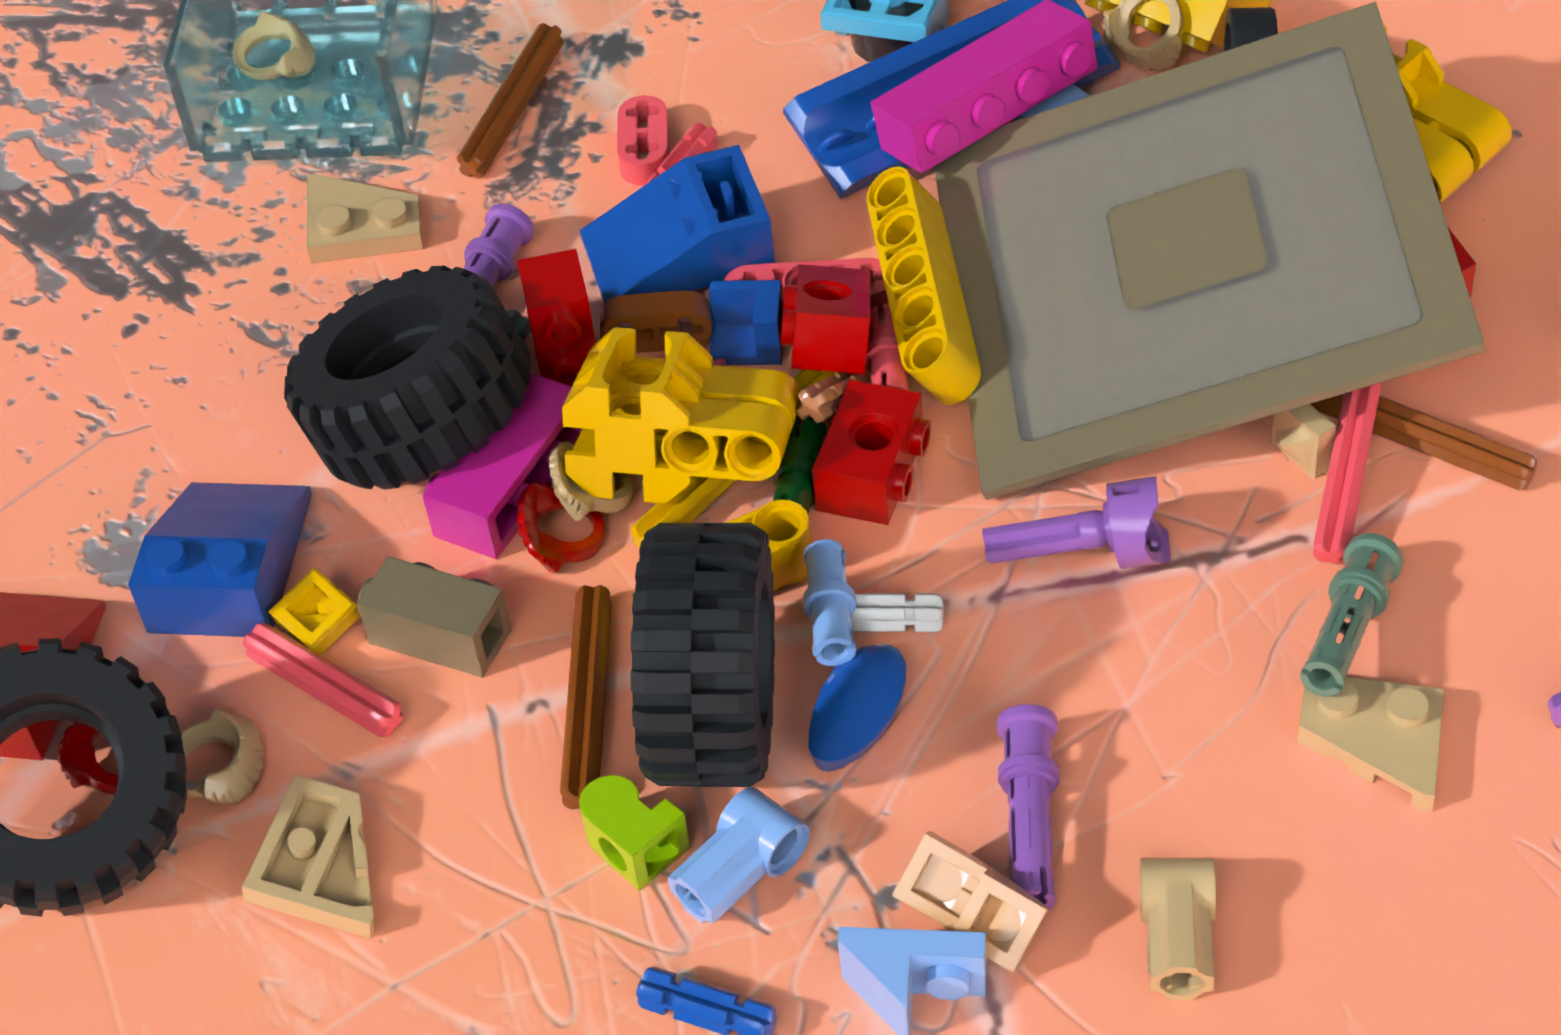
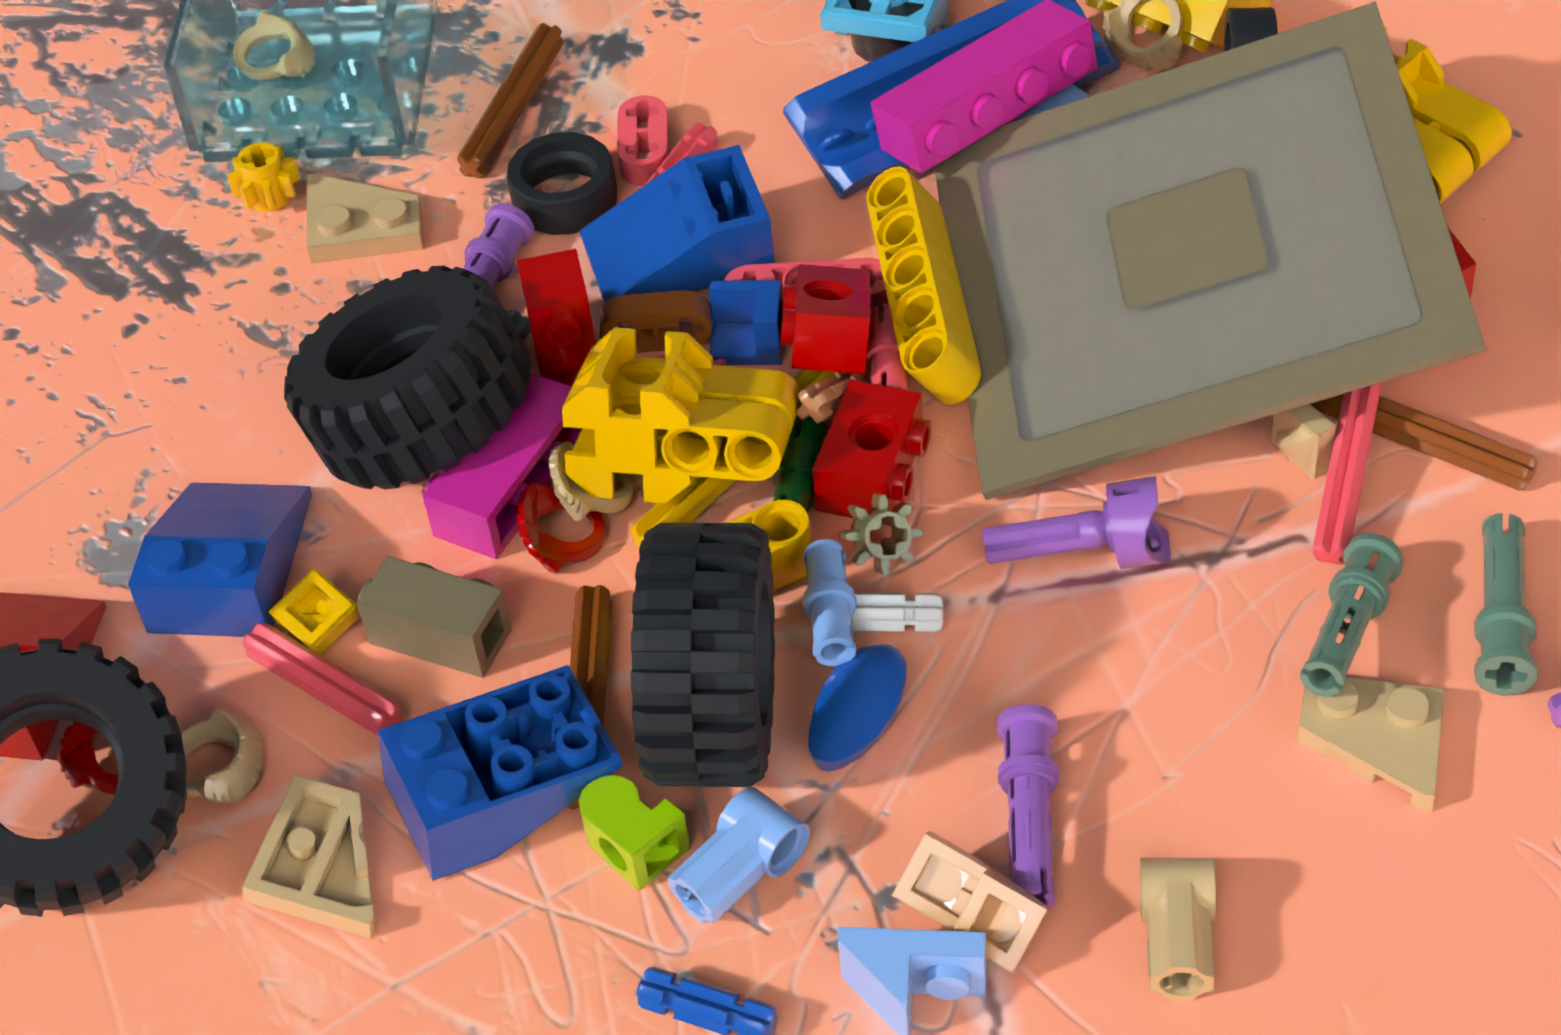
none -> yellow gear [227,142,301,212]
none -> blue slope [377,665,623,881]
none -> black tyre [507,132,617,235]
none -> olive gear [838,493,924,575]
none -> sand green pin [1474,513,1538,696]

